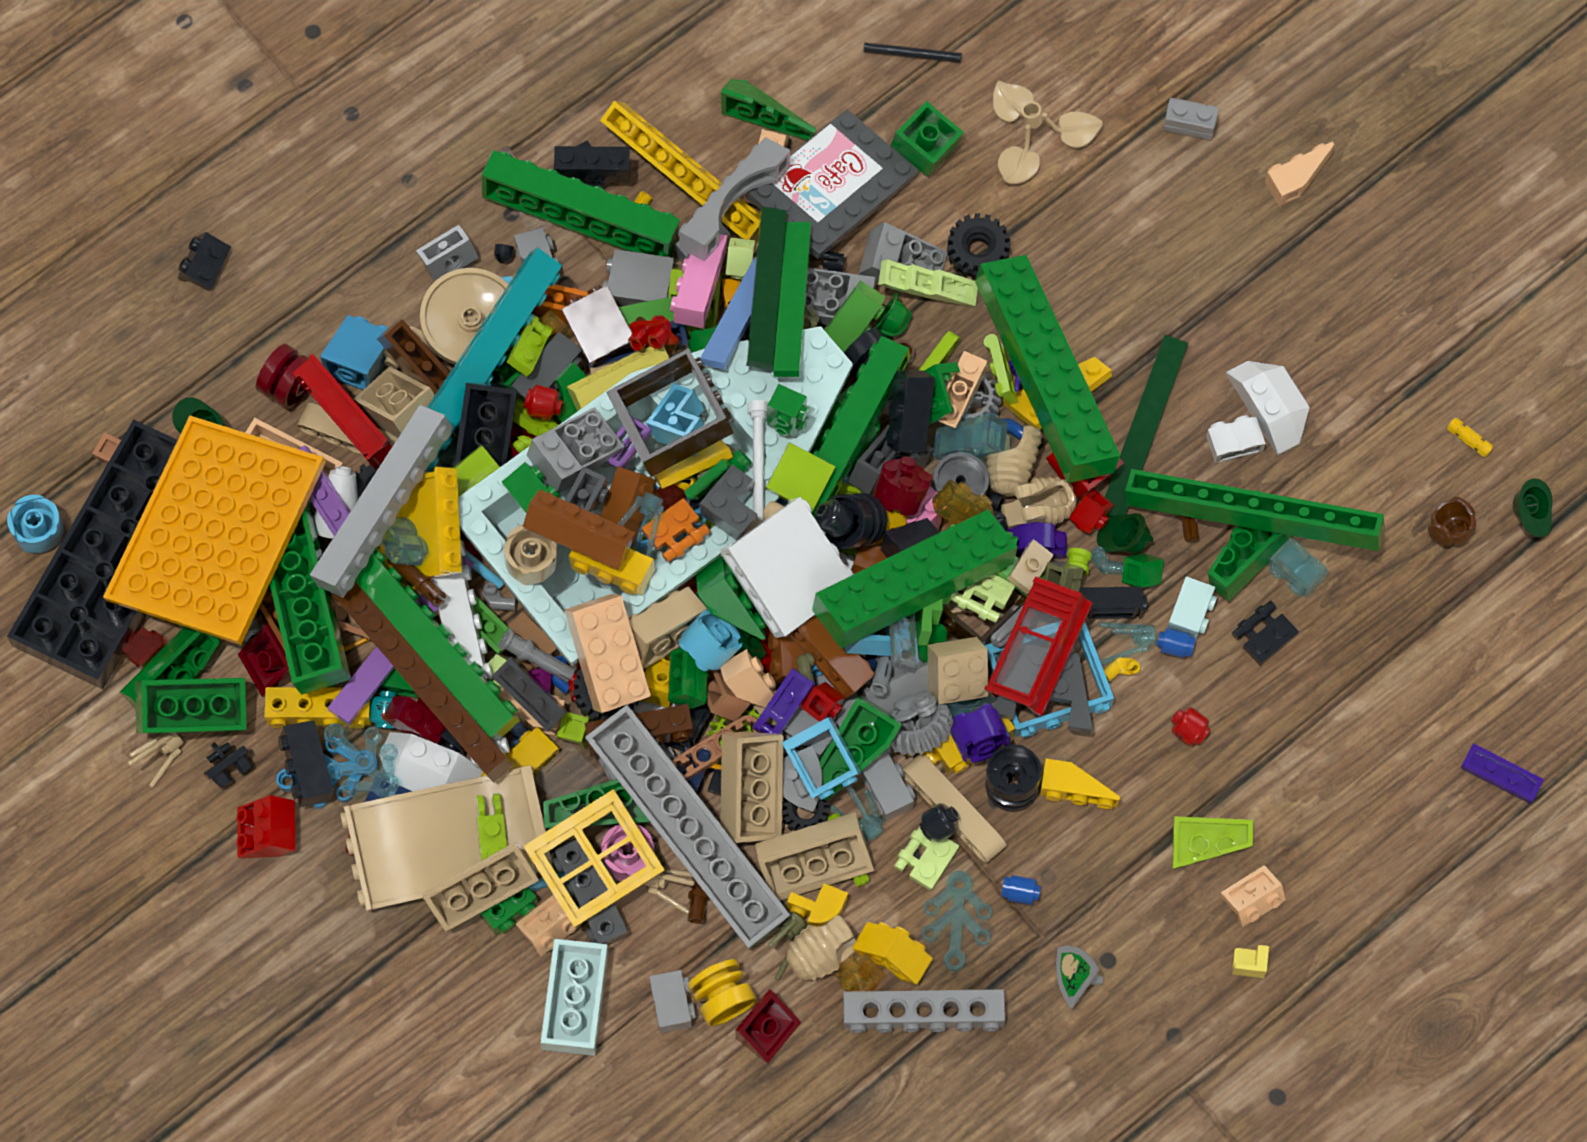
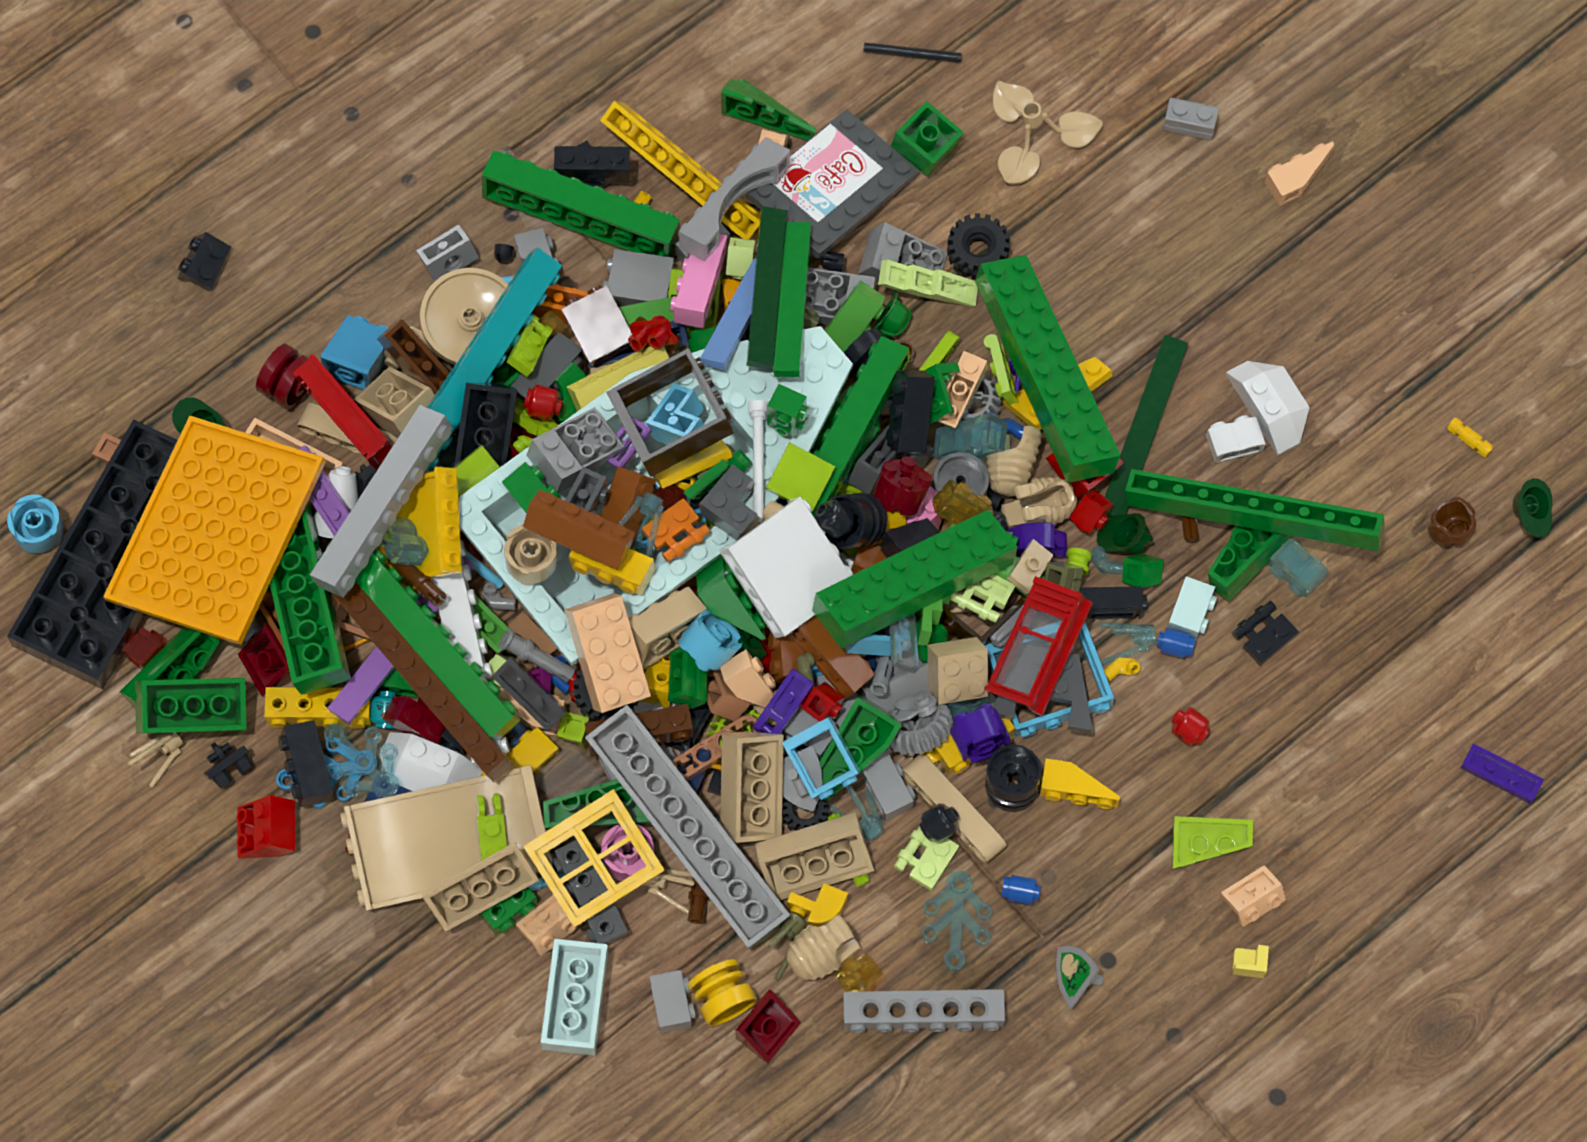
yellow brick [852,922,933,985] -> none

